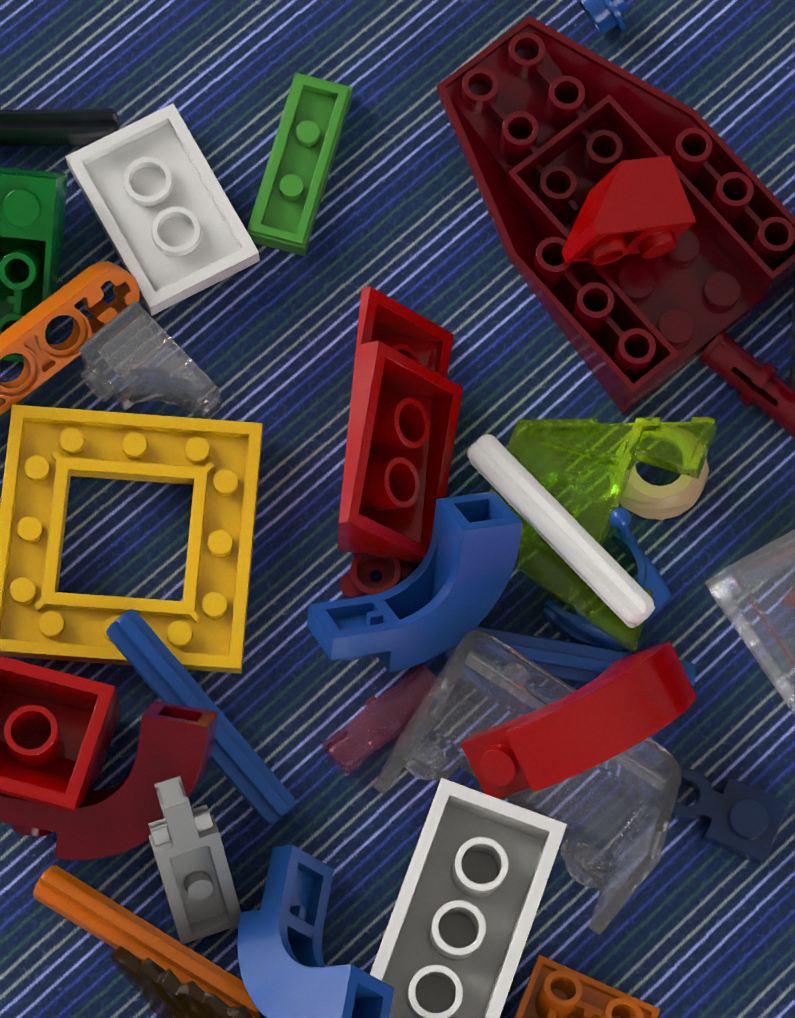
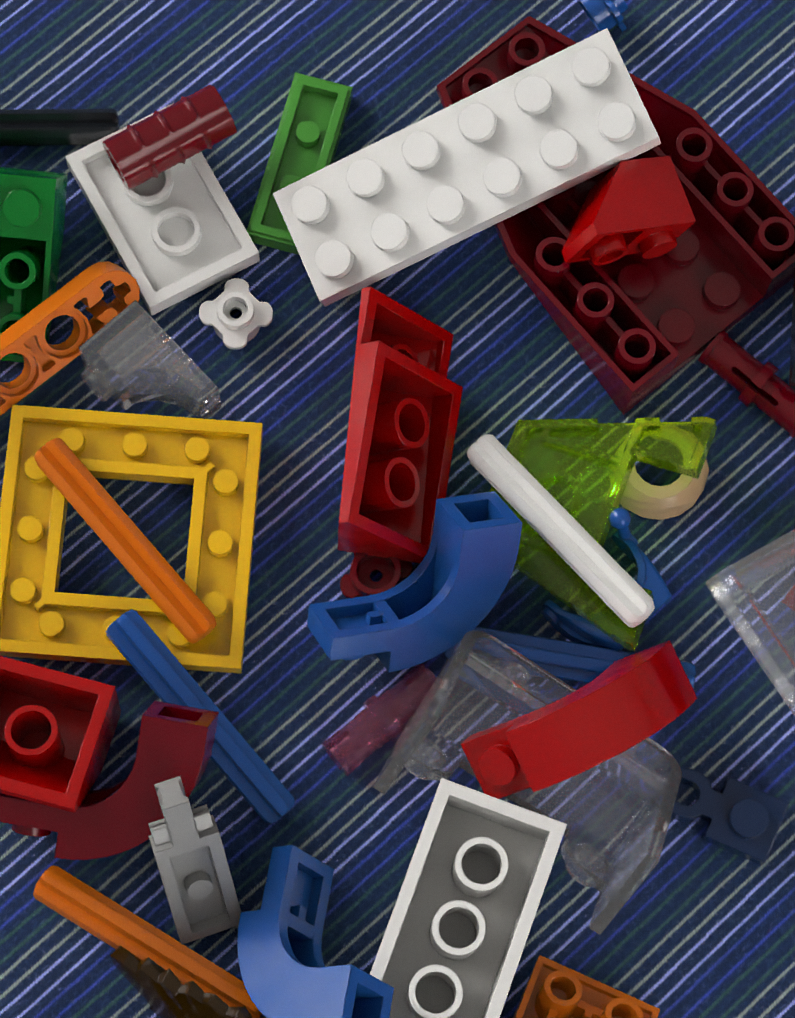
none -> orange axle [34,438,217,644]
none -> dark red axle [102,85,237,190]
none -> white plate [199,278,273,350]
none -> white plate [273,28,661,307]

